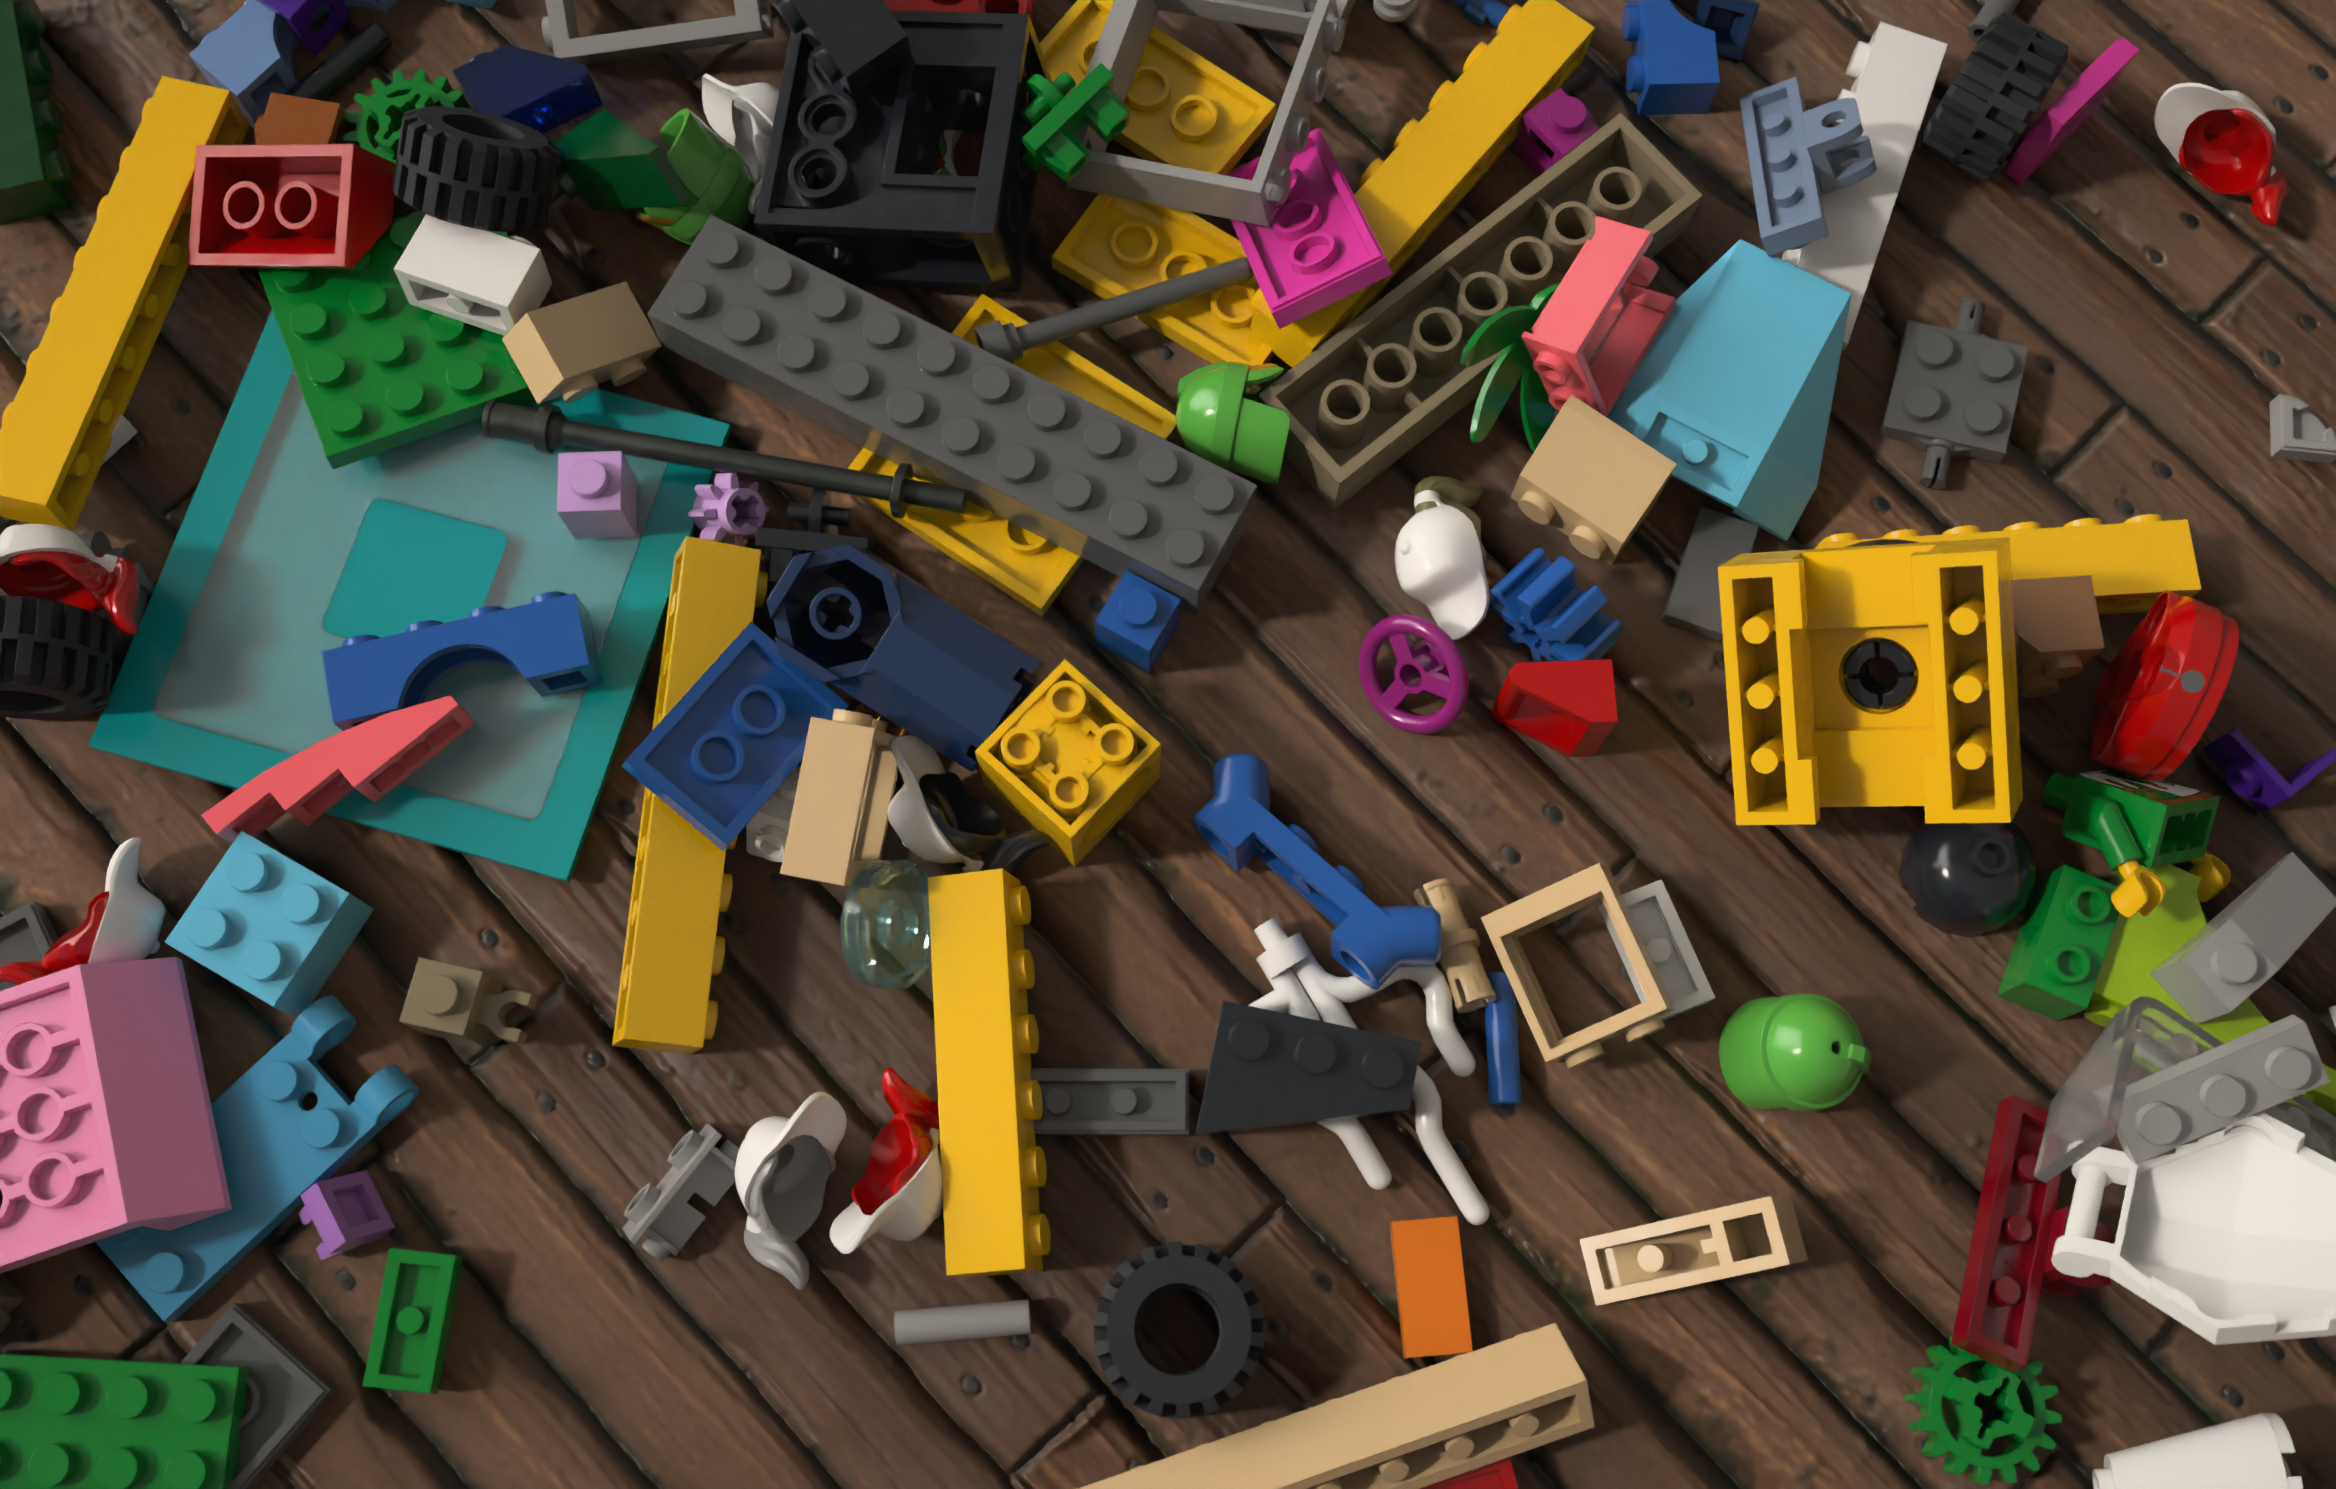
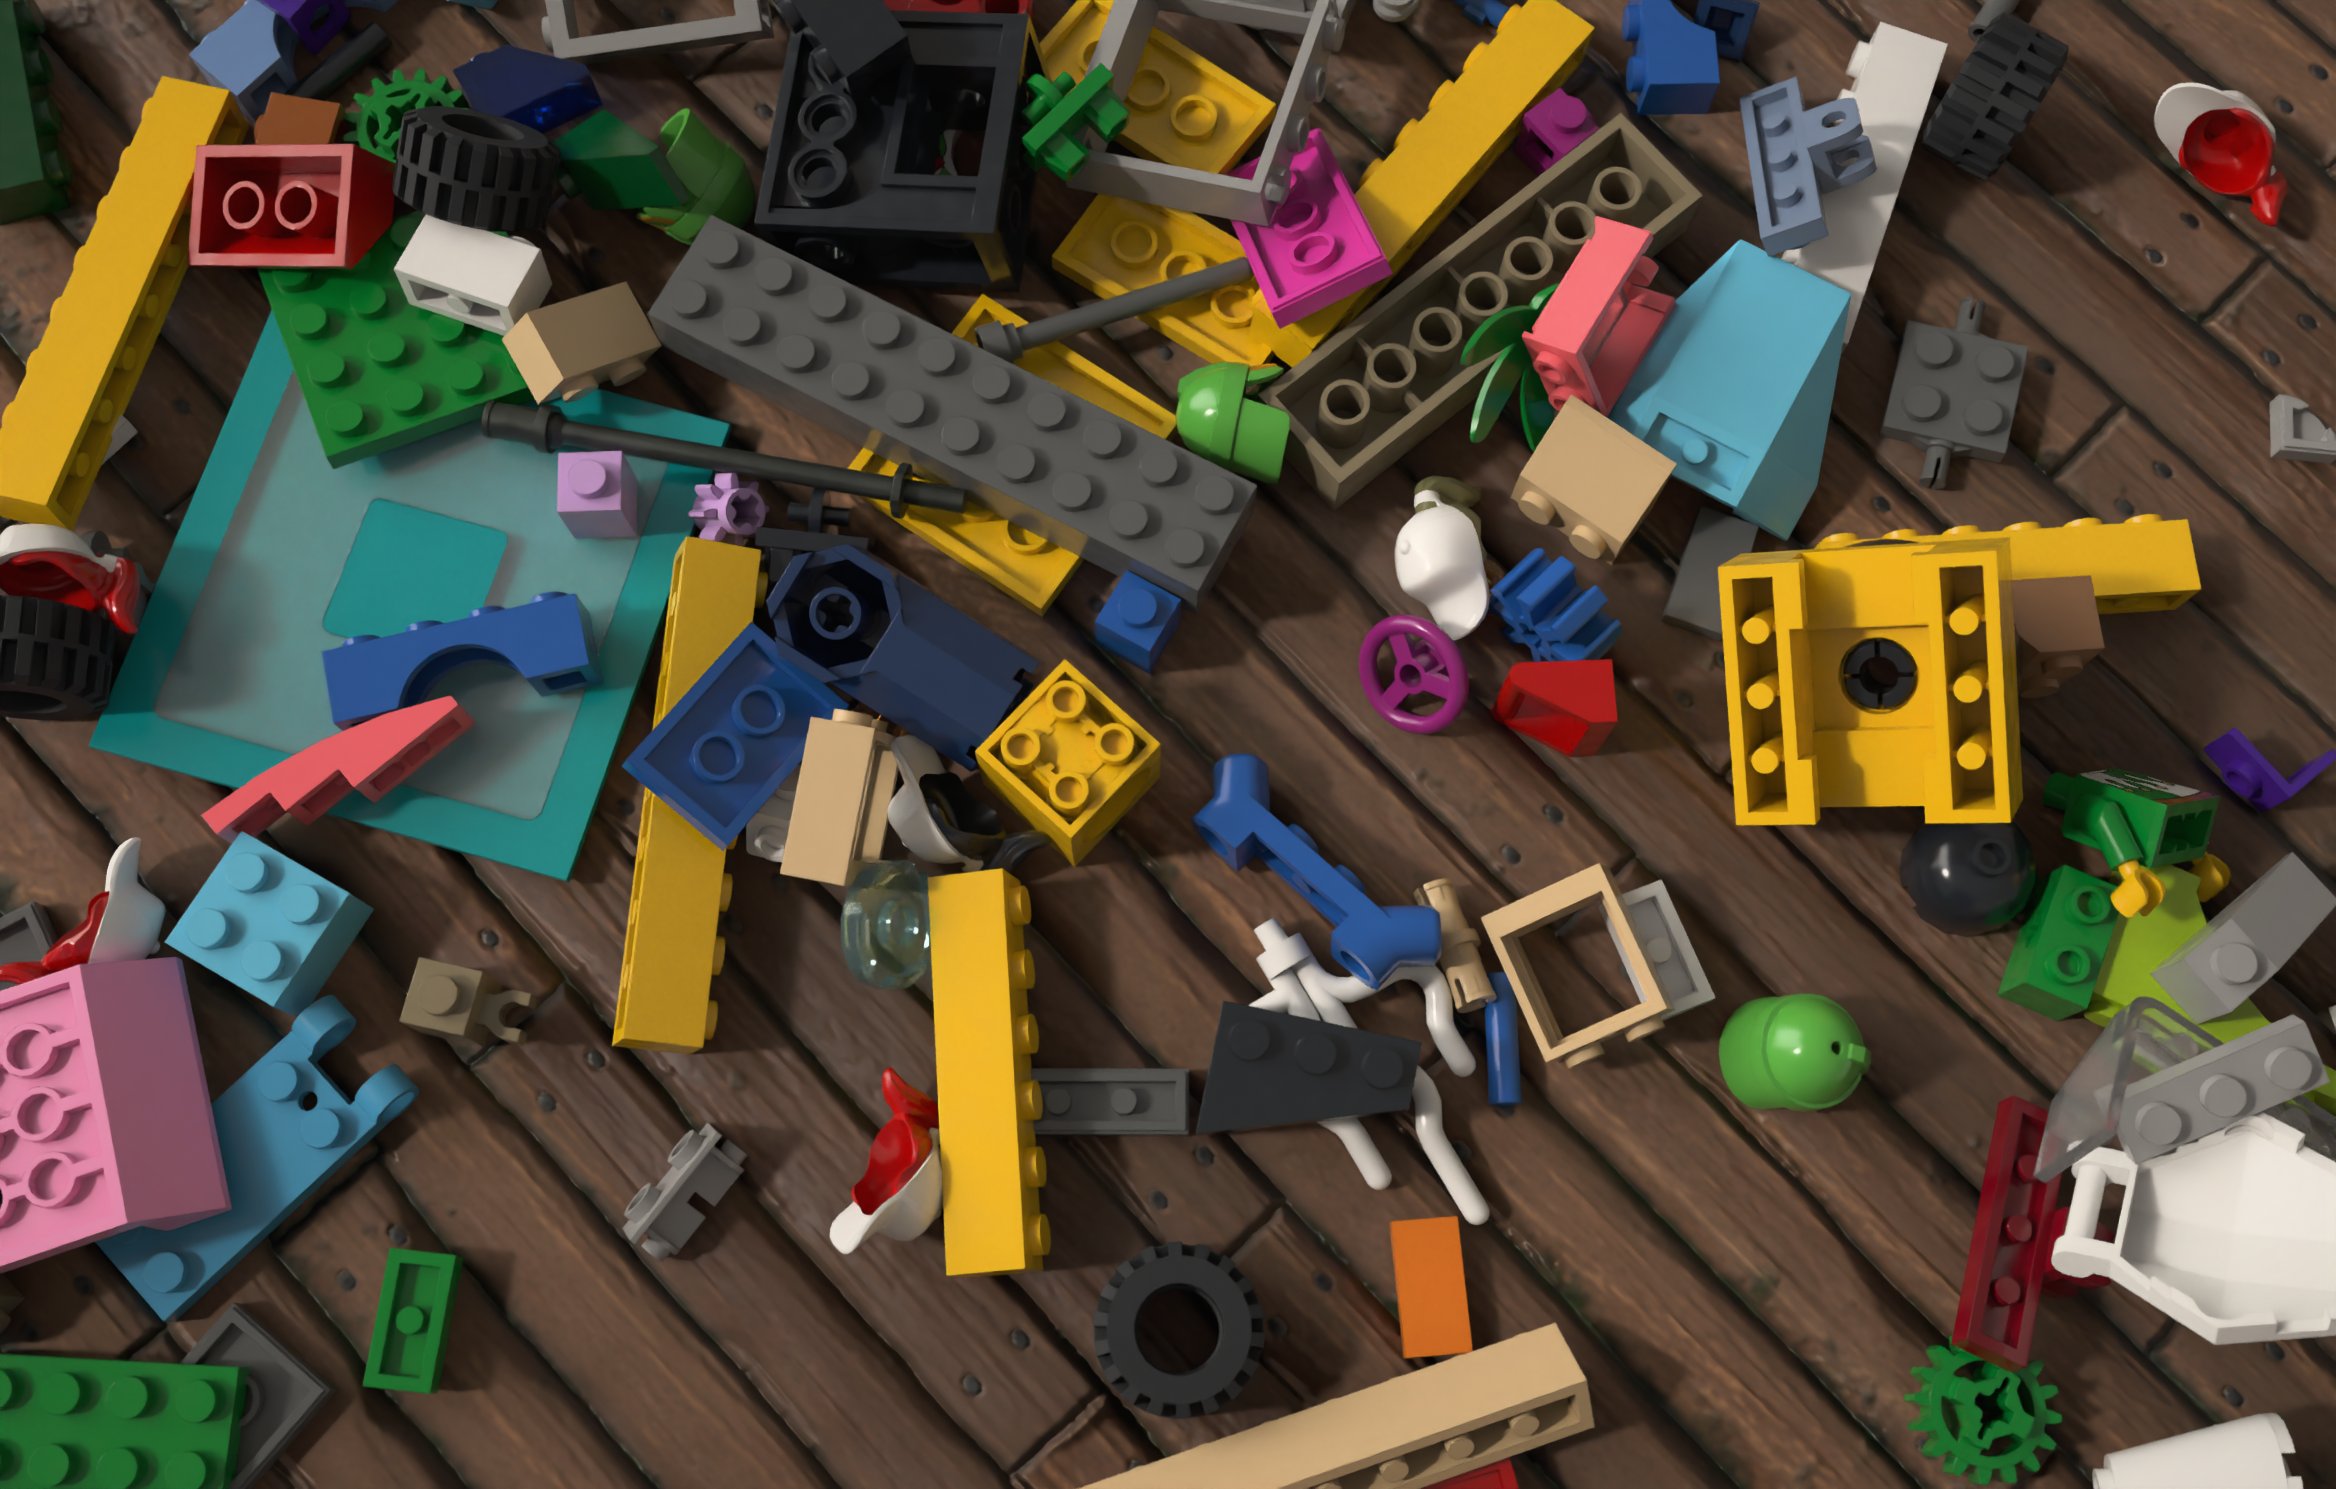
medium lavender tile [298,1170,395,1260] -> none
hair [702,74,815,215] -> none
light grey hair [734,1092,847,1290] -> none
light grey piece [894,1299,1031,1345] -> none
tan slope [1579,1194,1808,1306] -> none
dark pink tile [2005,37,2140,185] -> none
red piece [2090,590,2239,782] -> none

